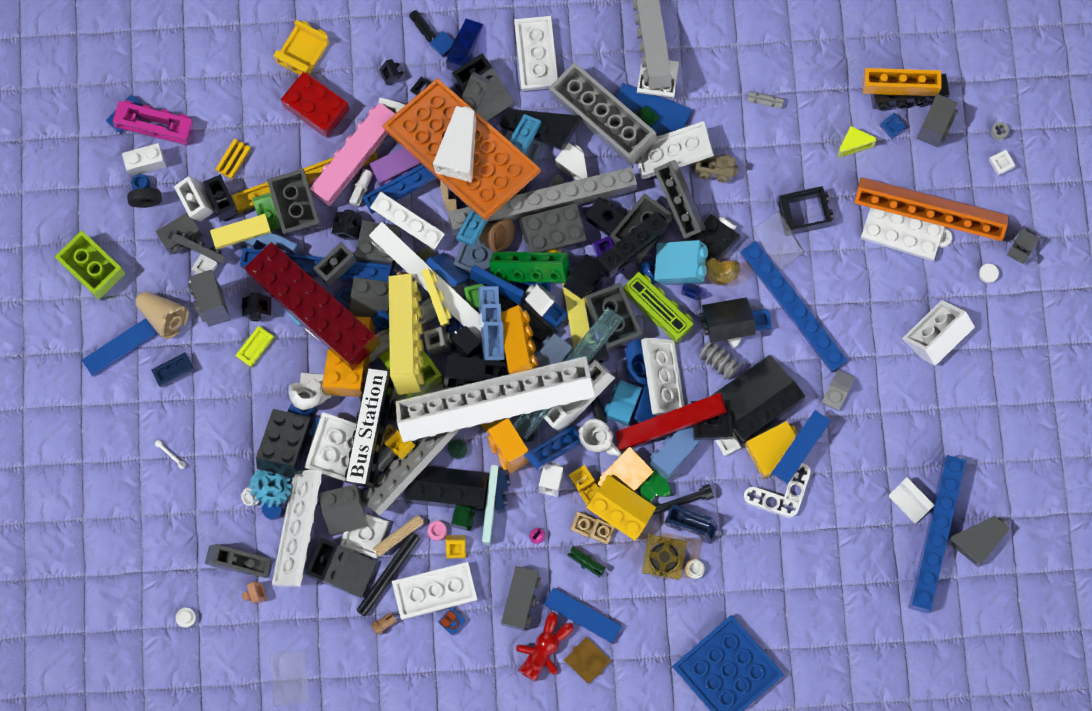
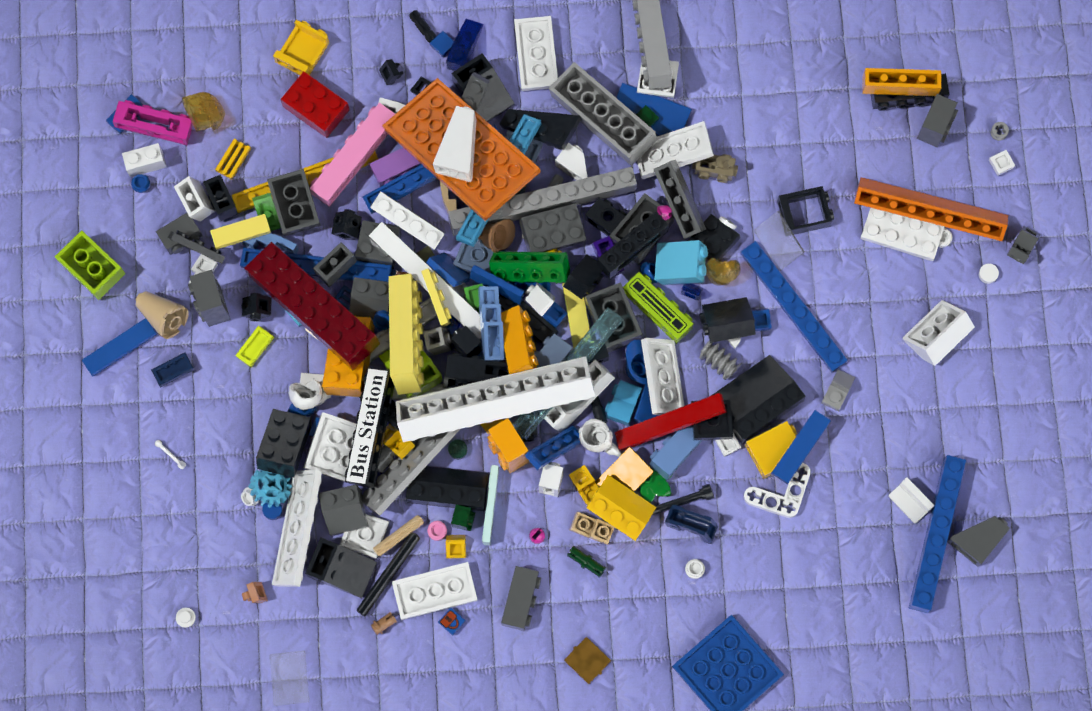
black tyre [127,188,162,208] -> none
dark grey slope [205,544,271,578] -> none
white axle [349,169,374,206] -> none
dark blue slope [496,469,511,513] -> none
red animal [516,612,574,682] -> none
blue tile [544,587,622,644] -> none
clear yellow piece [641,534,687,581] -> none
light grey axle [747,91,784,109] -> none
neon yellow slope [837,126,876,158] -> none
blue tile [880,113,906,139] -> none
none -> clear yellow slope [182,92,225,132]
none -> dark pink hinge [657,205,672,220]

